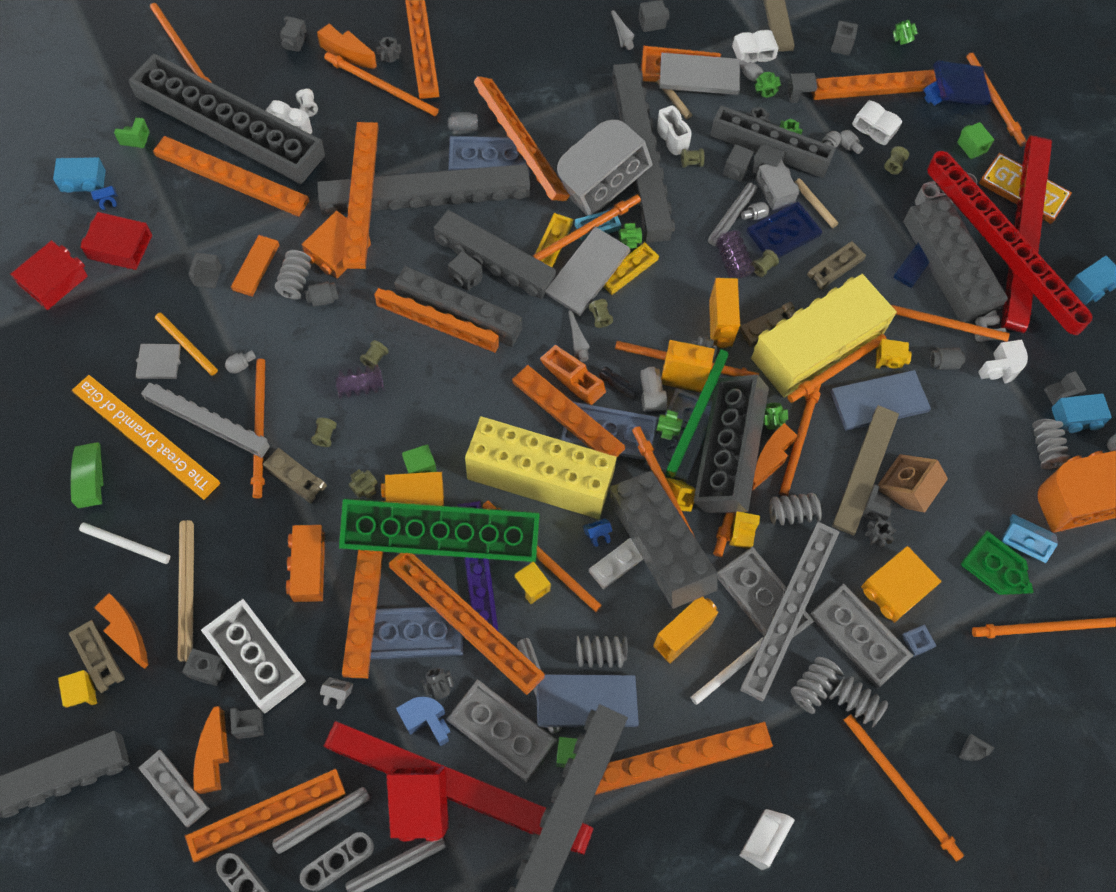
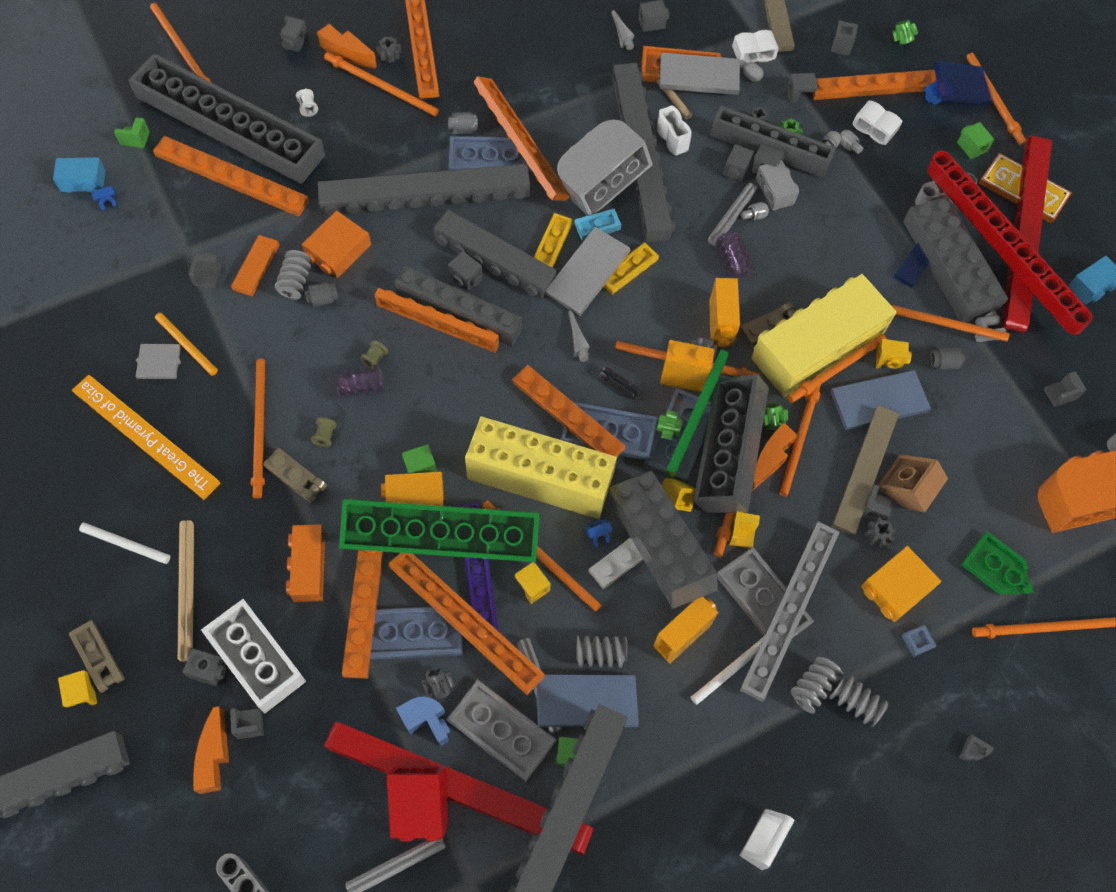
red brick [10,240,88,310] -> none
bright green slope [71,442,103,508] -> none
red brick [81,212,152,270] -> none
orange slope [94,593,148,669] -> none
light grey plate [139,750,210,828] -> none
light grey piece [141,382,270,458] -> none
orange plate [185,769,346,862] -> none
light grey cylinder [225,350,256,374] -> none
white brick [266,100,312,134] -> none
light grey axle [272,787,370,854] -> none
light grey beam [300,832,374,891] -> none
light grey tile [320,677,353,709] -> none
orange plate [343,122,379,269] -> none
olive gear [348,469,378,499] -> none
orange bar [532,194,641,261] -> none
orange slope [540,345,606,405] -> none
olive bush [588,299,613,328] -> none
orange plate [595,722,773,795] -> none
bright green gear [619,223,642,249] -> none
orange bar [632,426,696,539] -> none
light grey piece [640,367,667,412] -> none
olive bush [681,148,704,168] -> none
clear blue tile [746,202,823,258] -> none
olive bush [750,249,779,277] -> none
bright green gear [755,72,781,98] -> none
light grey piece [769,493,822,525] -> none
tan bar [794,178,838,228] -> none
dark tan plate [807,241,866,290] -> none
light grey tile [809,583,914,688] -> none
orange bar [844,714,964,861] -> none
olive bush [884,146,909,174] -> none
white brick [978,340,1028,384] -> none
dark azure panel [1001,514,1058,563] -> none
light grey piece [1032,419,1070,470] -> none
dark azure brick [1052,394,1112,433] -> none

